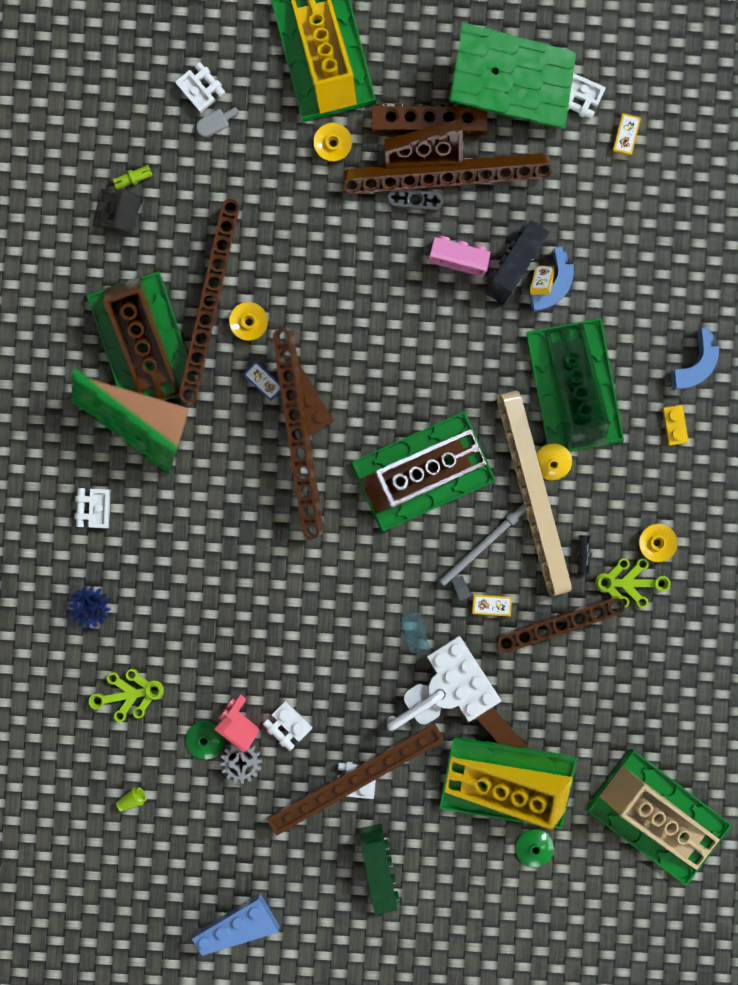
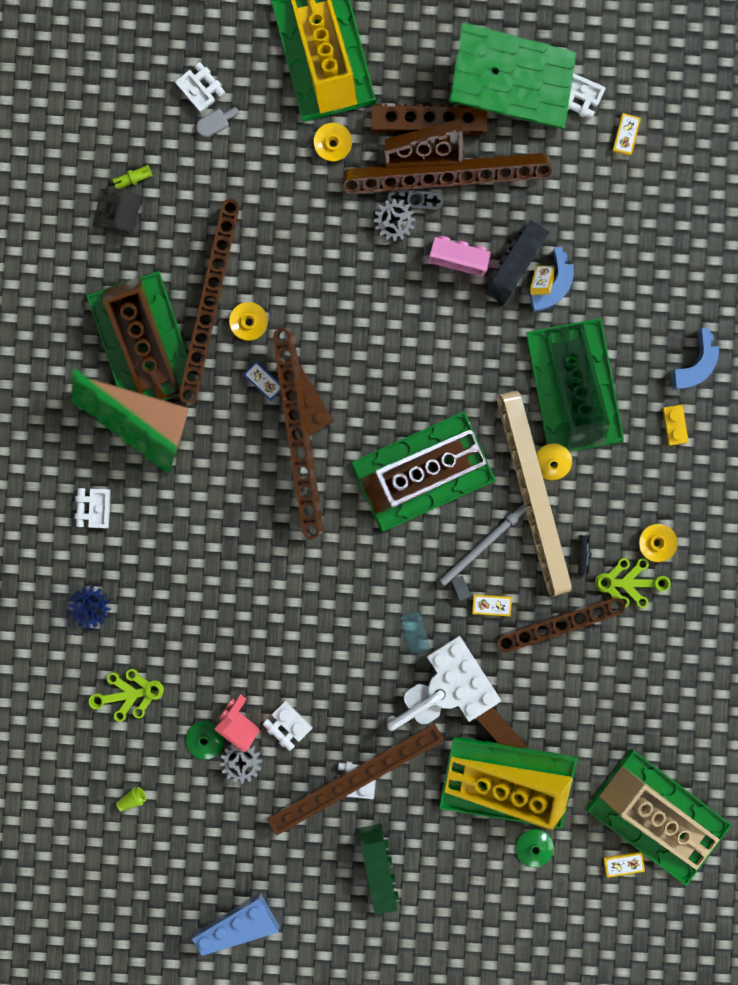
none -> light grey gear [374,199,416,241]
none -> tile [603,851,645,878]

